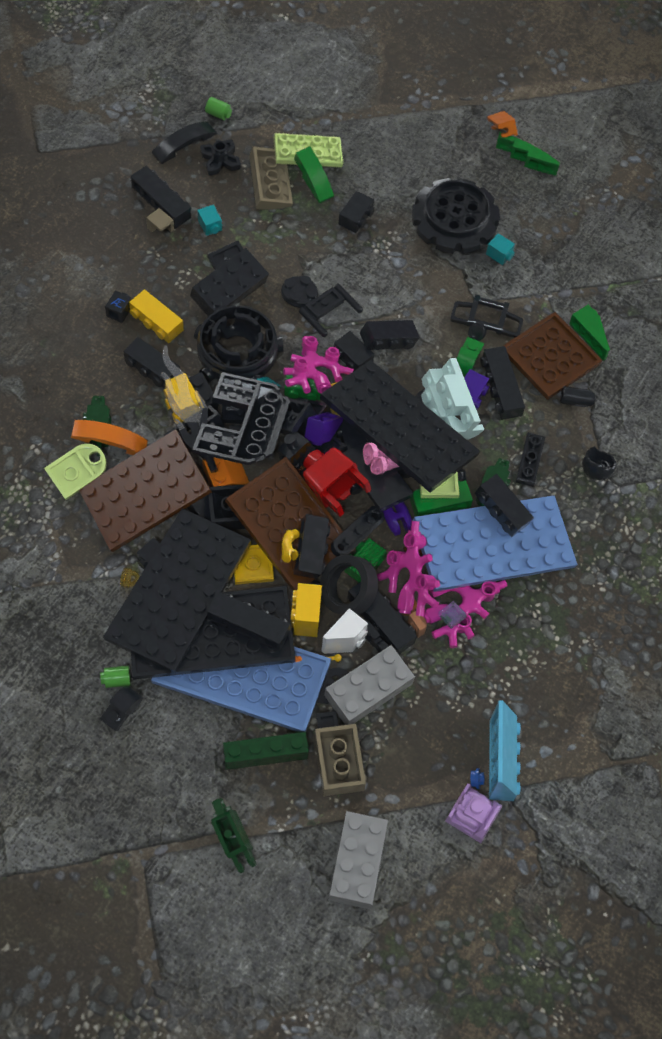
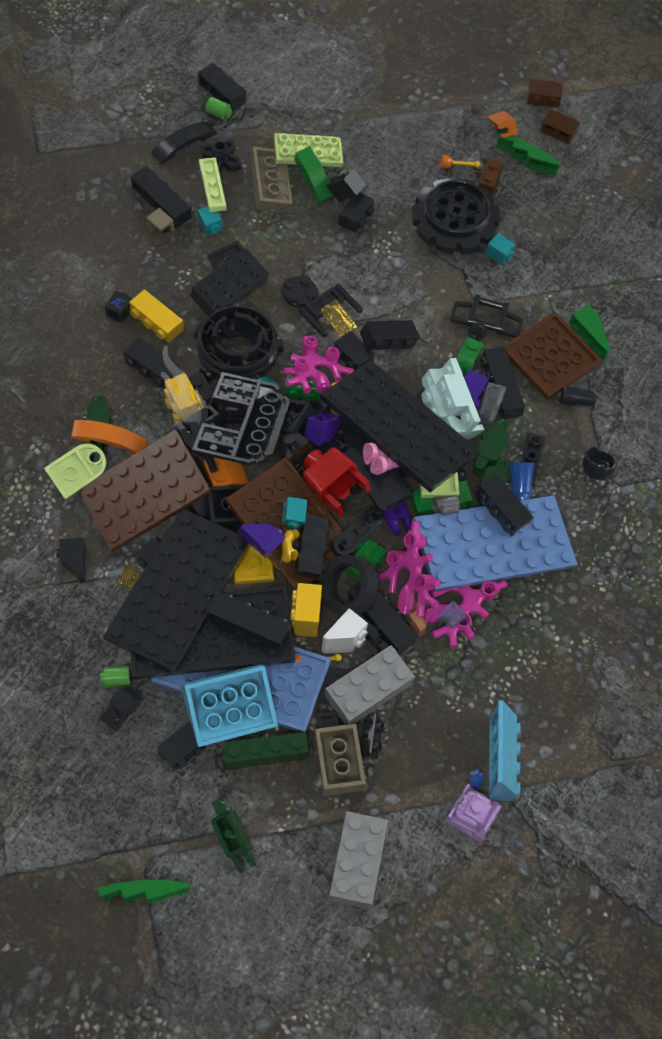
none -> black slope [56,538,85,582]
none -> green slope [98,880,190,905]
none -> black brick [157,722,214,771]
none -> medium azure slope [181,664,278,747]
none -> black brick [198,63,246,112]
none -> yellowish green tile [199,157,227,212]
none -> dark purple slope [237,524,285,559]
none -> teal brick [281,497,307,529]
none -> clear yellow tile [321,299,357,337]
none -> black brick [326,168,366,202]
none -> black hinge [360,714,384,760]
none -> flat silver piece [433,496,460,515]
none -> hinge [440,155,481,169]
none -> dark green hinge [472,418,510,477]
none -> reddish brown brick [478,158,503,196]
none -> flat silver tile [478,382,506,422]
none -> blue plant [508,462,535,501]
none -> reddish brown brick [527,79,563,108]
none -> reddish brown brick [540,109,580,144]

